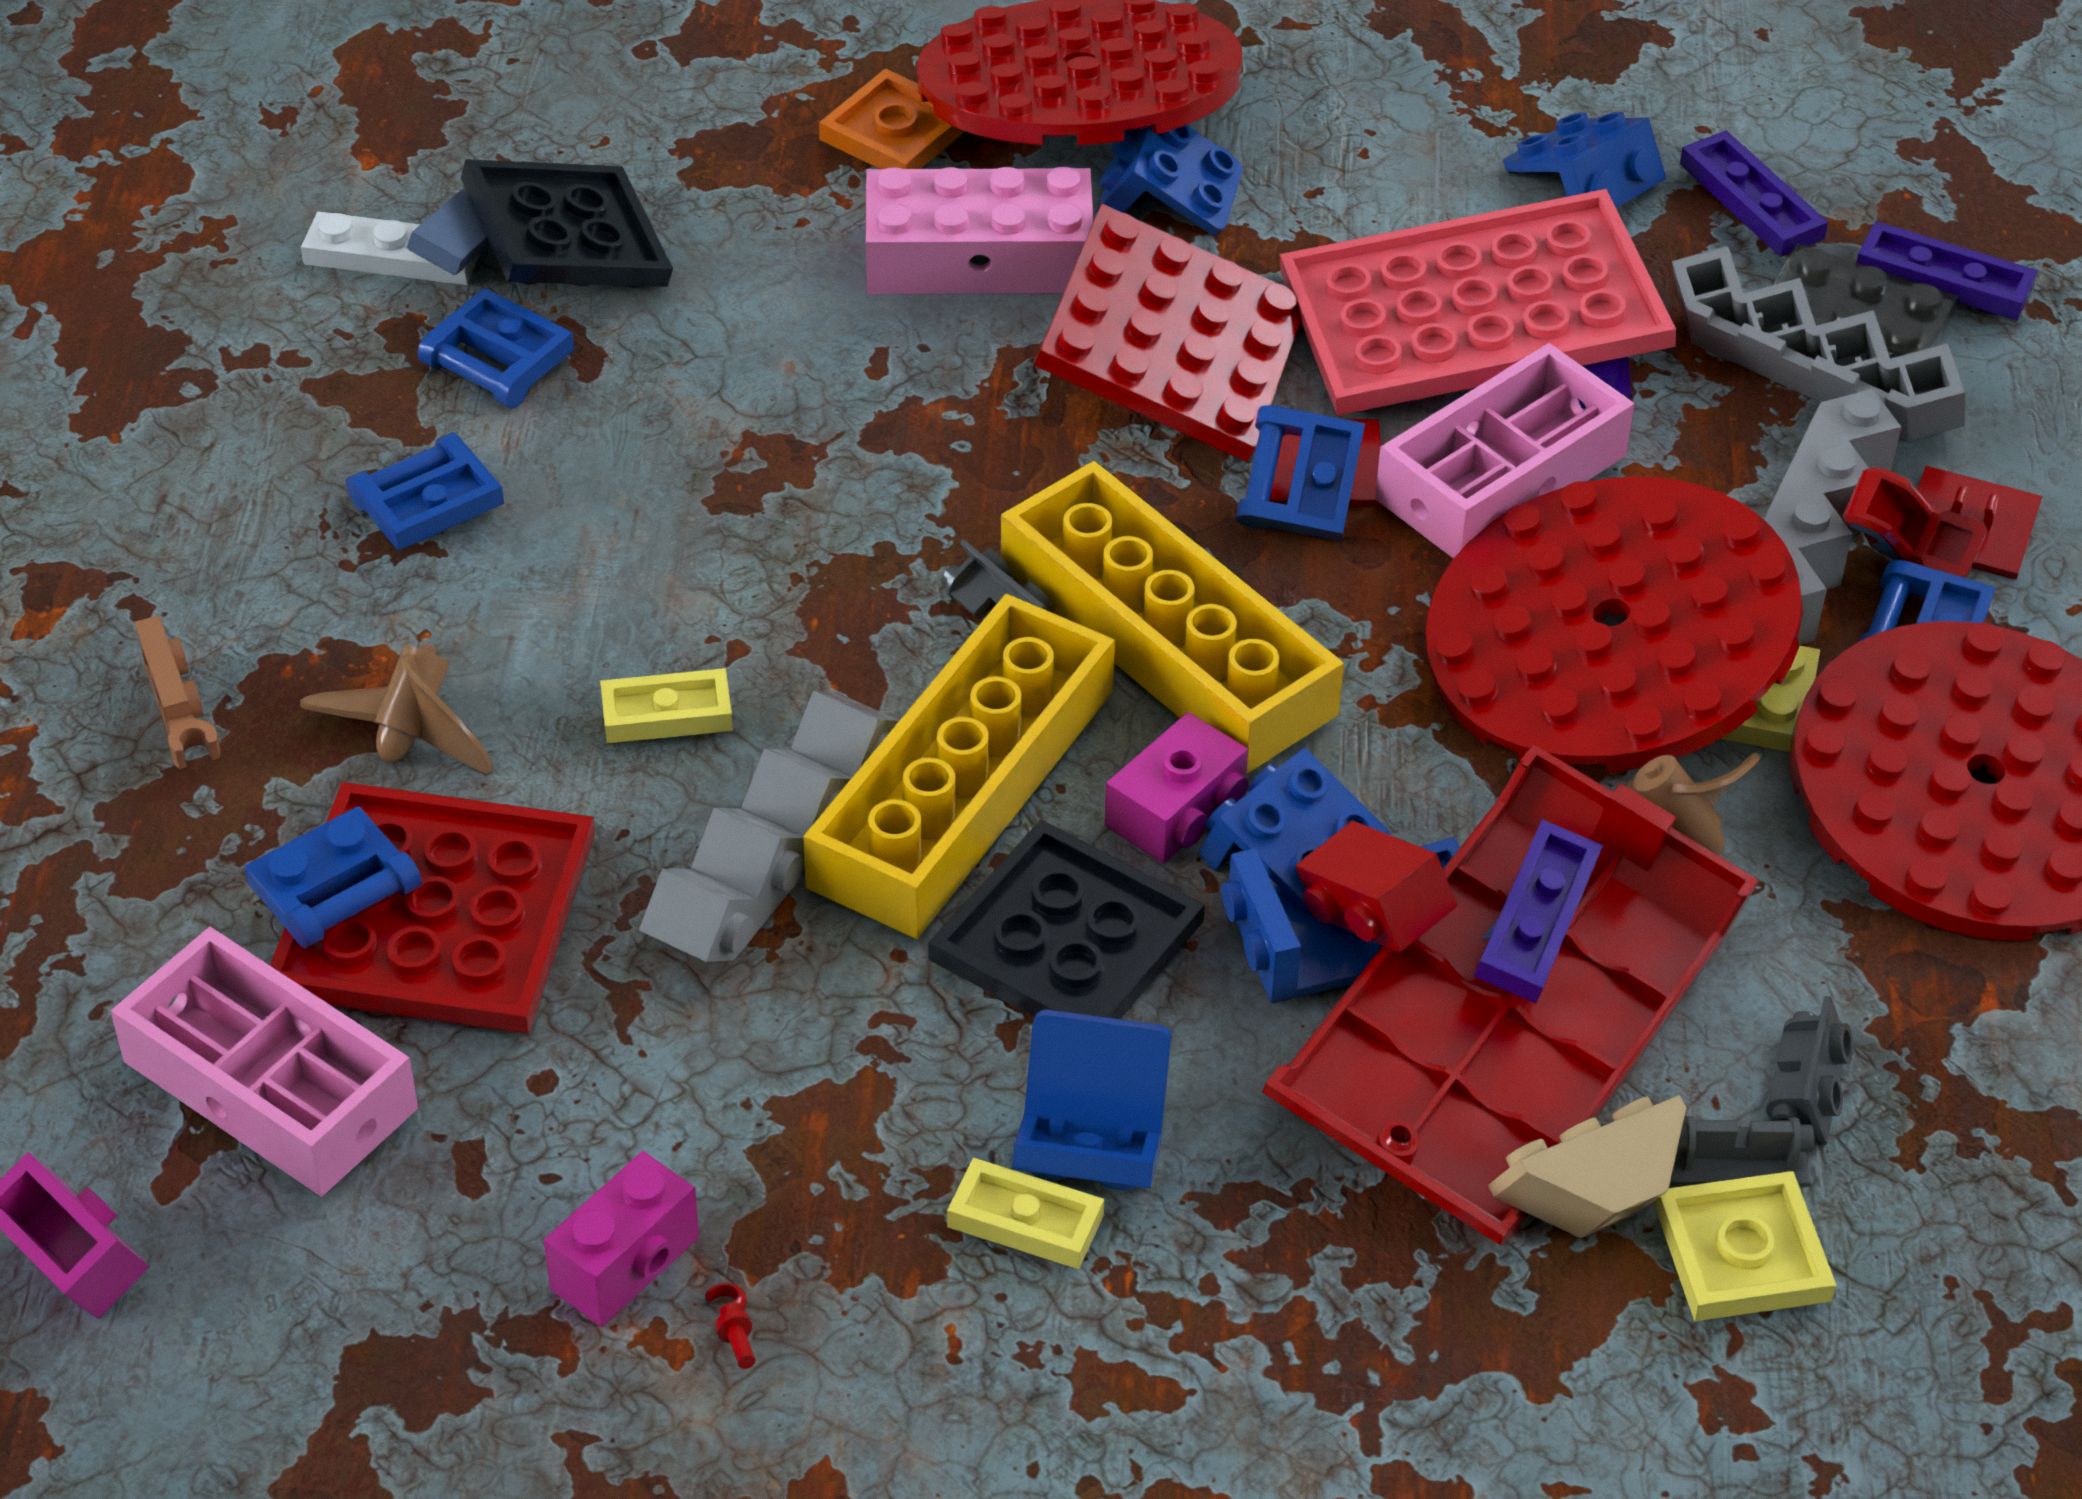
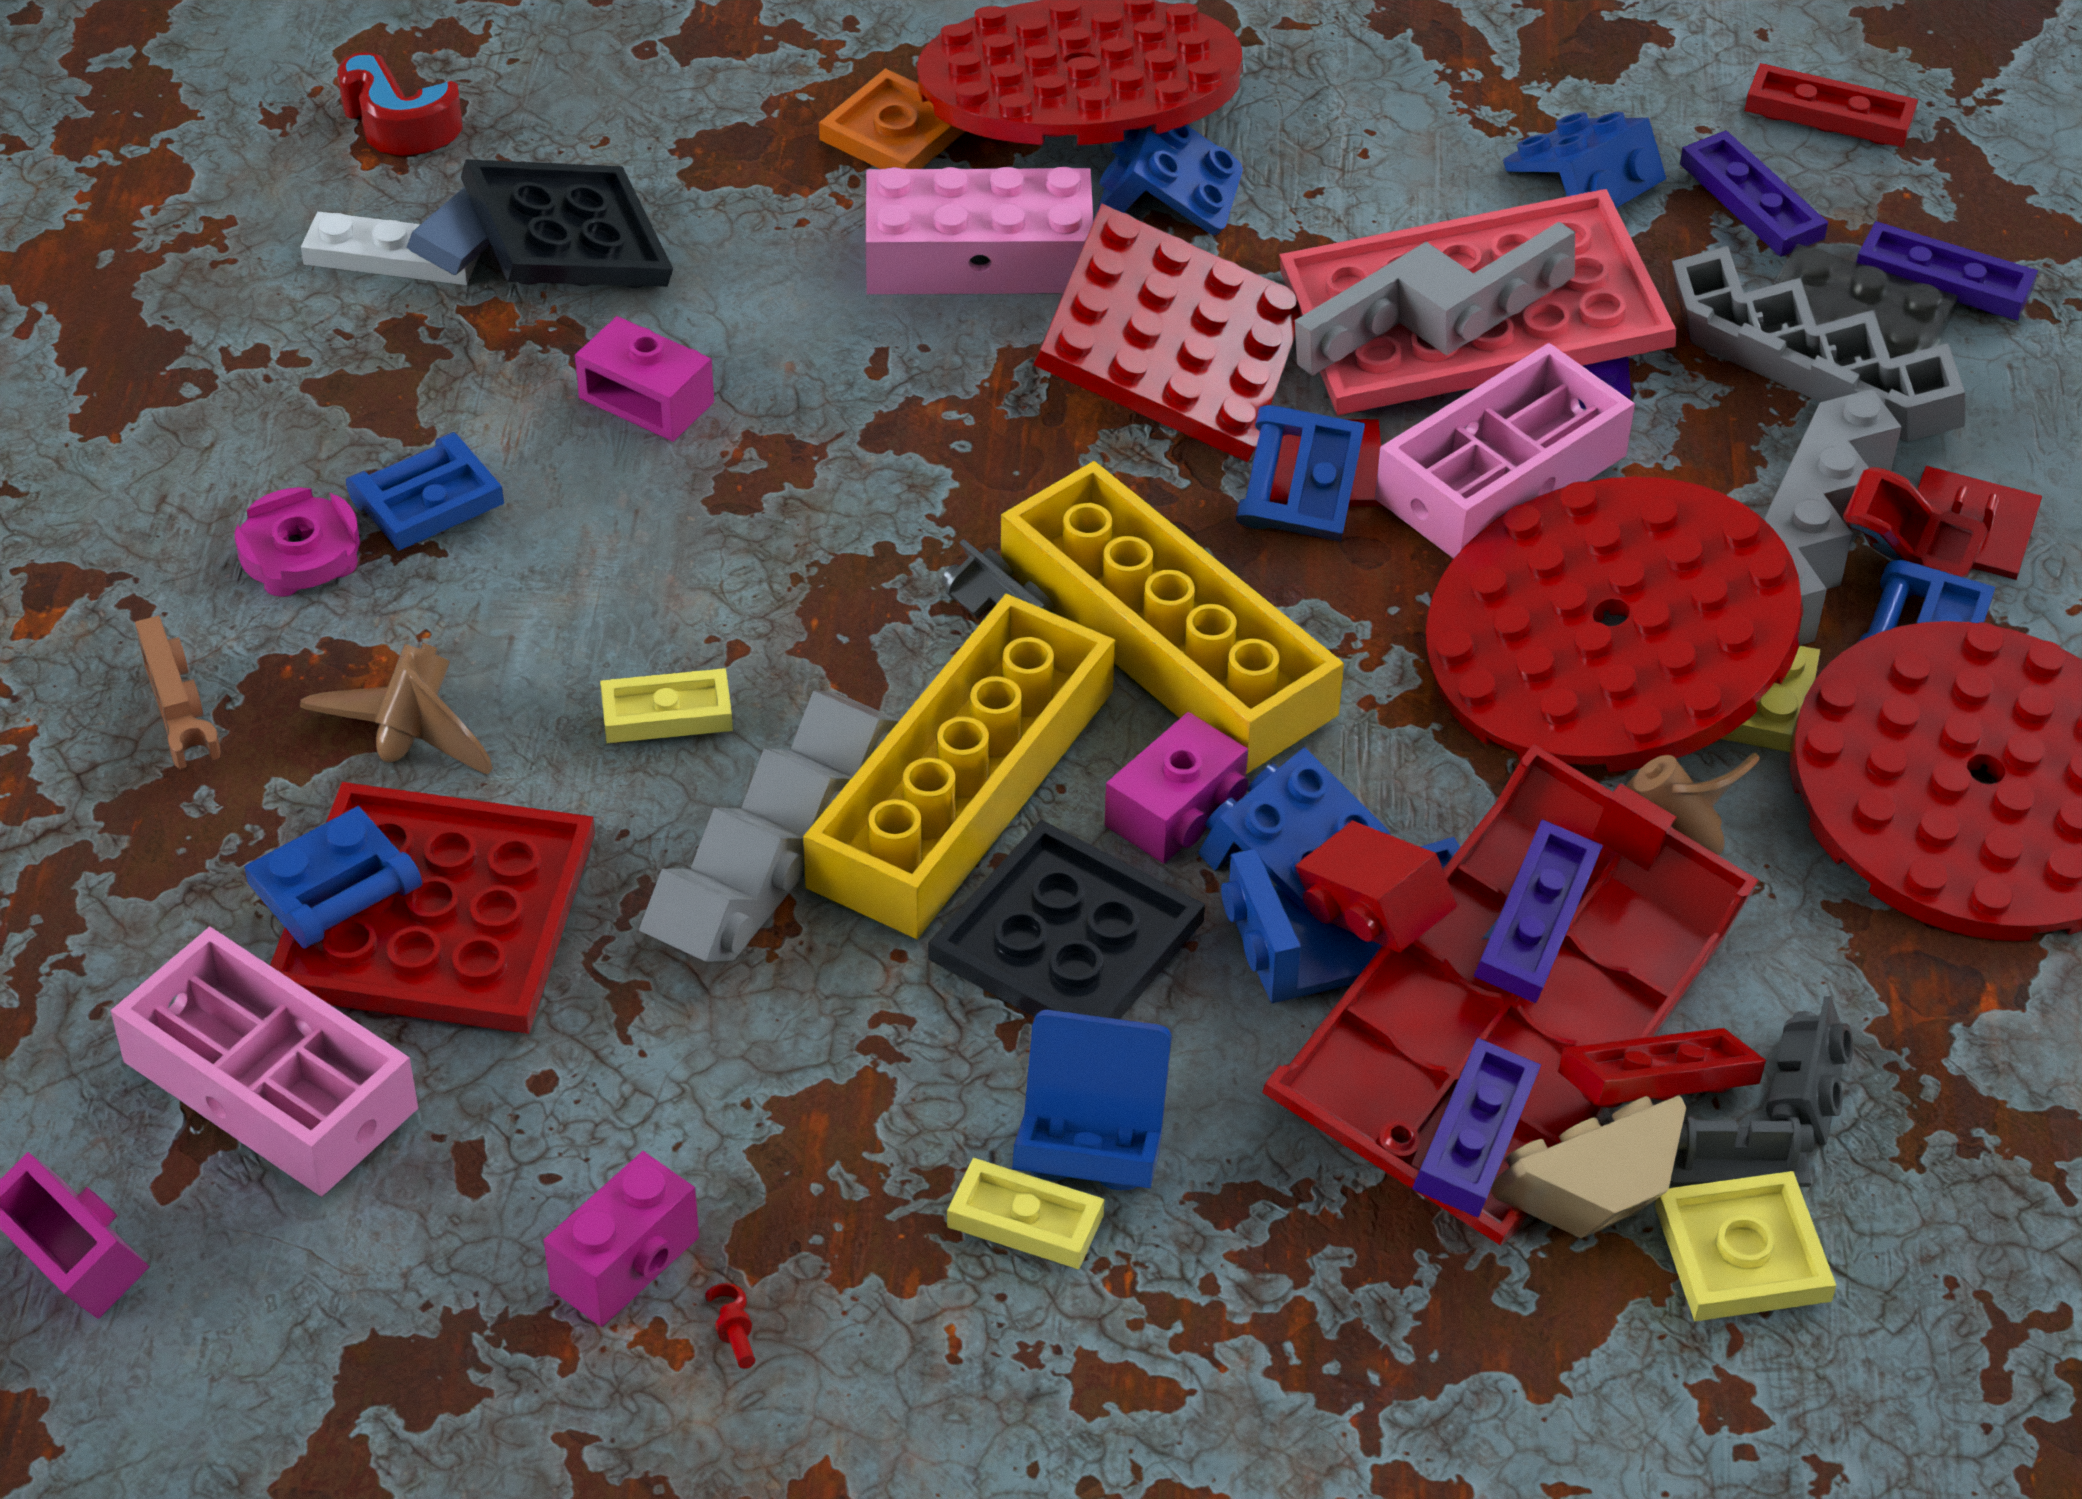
blue plate [418,288,574,409] -> none
none -> dark pink plate [234,487,360,597]
none -> red animal [337,52,463,157]
none -> dark pink brick [575,316,714,442]
none -> light grey bracket [1295,222,1575,376]
none -> dark purple plate [1412,1038,1541,1218]
none -> red plate [1558,1028,1766,1108]
none -> red plate [1744,63,1919,148]

